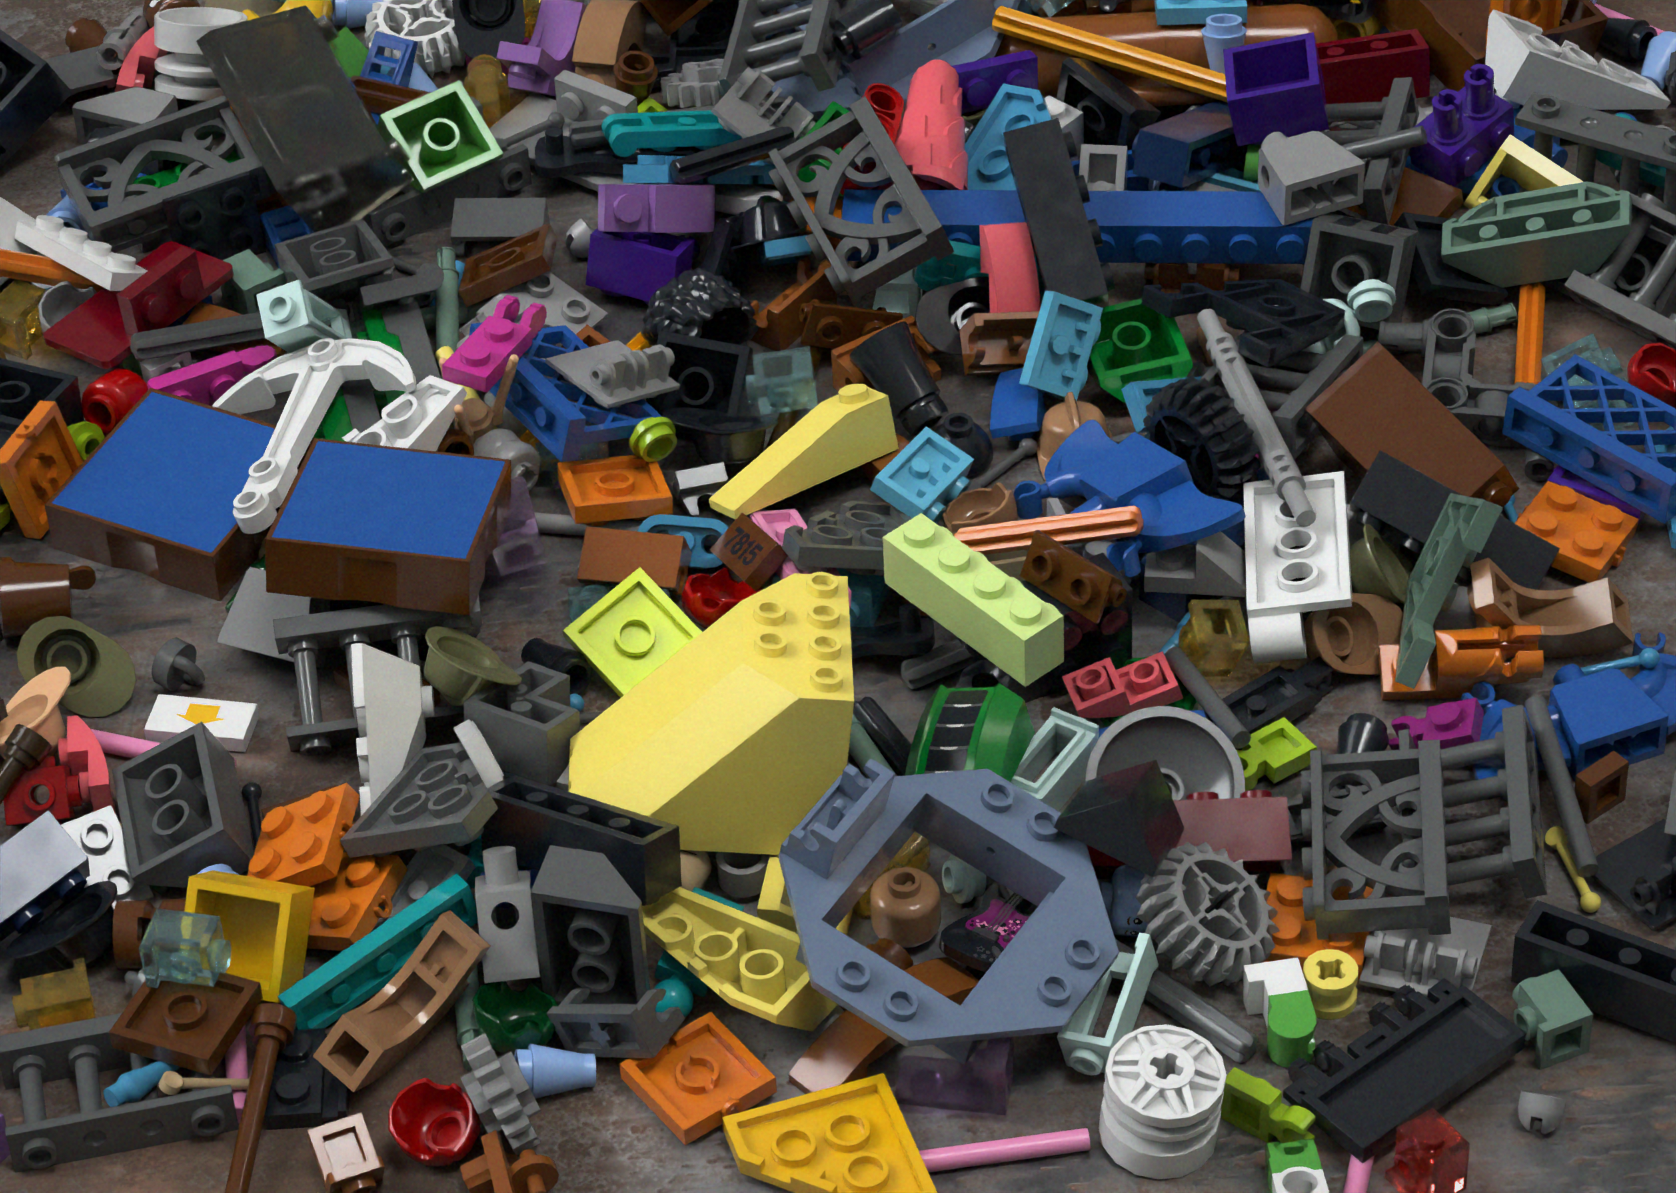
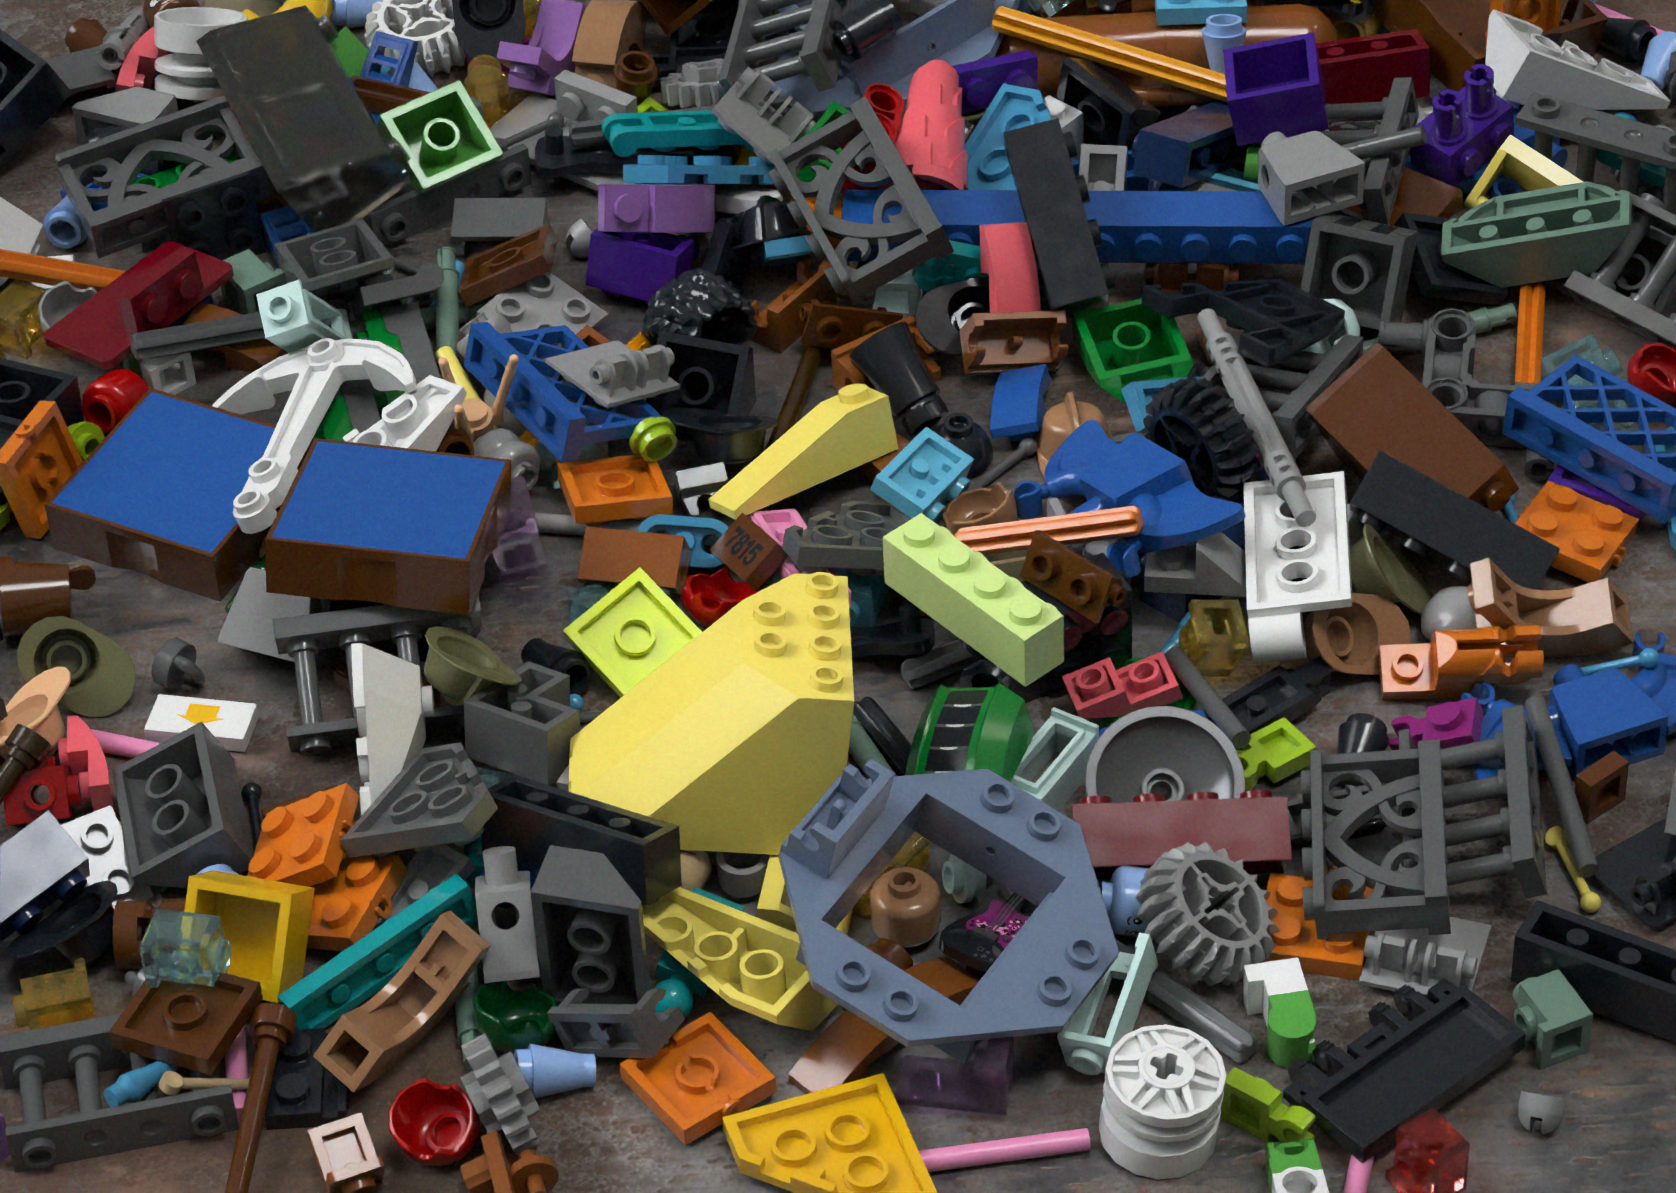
white plate [15,215,147,291] -> none
dark pink hinge [147,345,277,406] -> none
dark pink hinge [442,295,547,393] -> none
white tile [453,719,504,788] -> none
black axle [670,126,796,184] -> none
clear light blue brick [746,346,818,415] -> none
medium azure bracket [1019,291,1103,401] -> none
black slope [1054,760,1185,877] -> none
light yellow wheel [1303,949,1358,1020] -> none
light aqua plate [1347,279,1396,322] -> none
sand green wing [1395,493,1503,689] -> none

